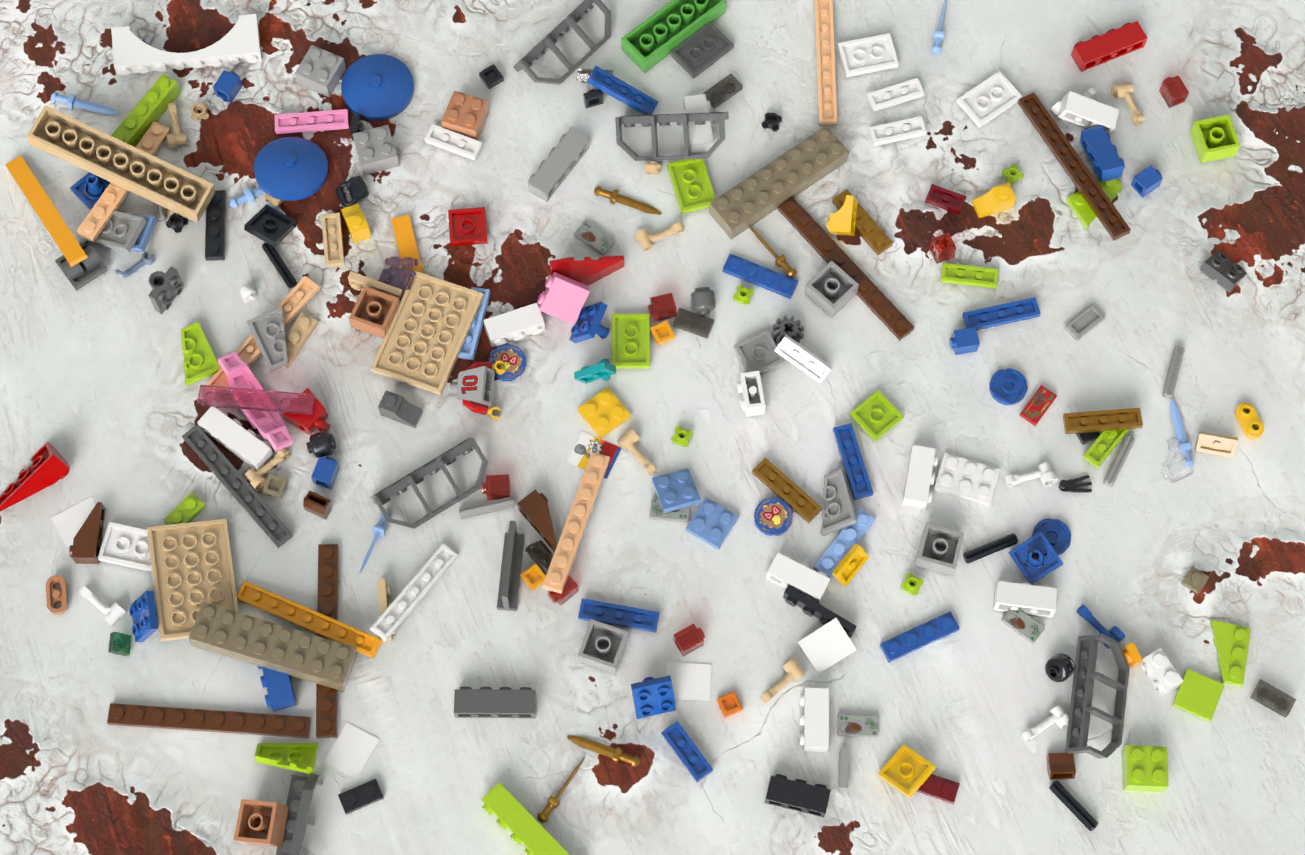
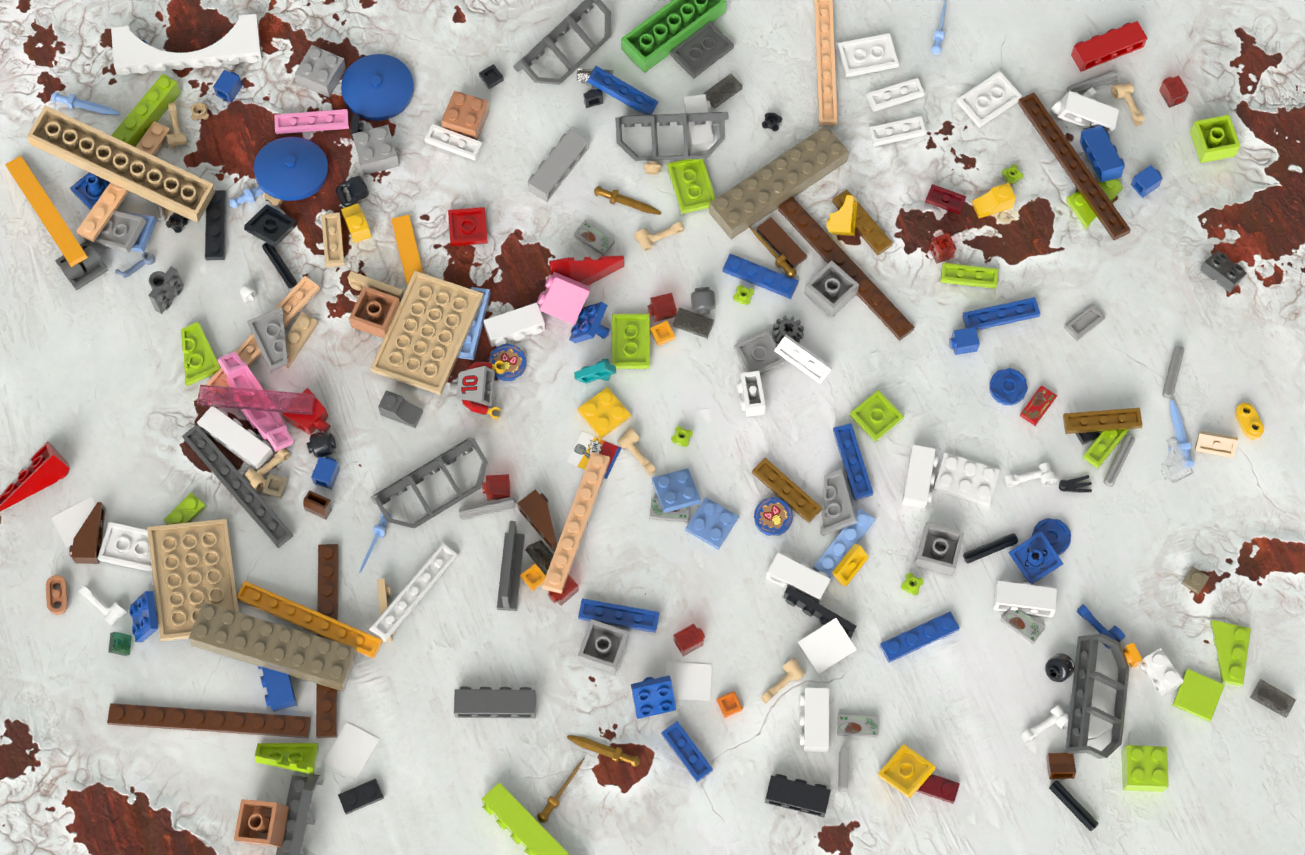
plate [379,256,419,290] -> none
none -> reddish brown tile [757,217,807,269]
none -> light grey axle [1067,71,1118,93]

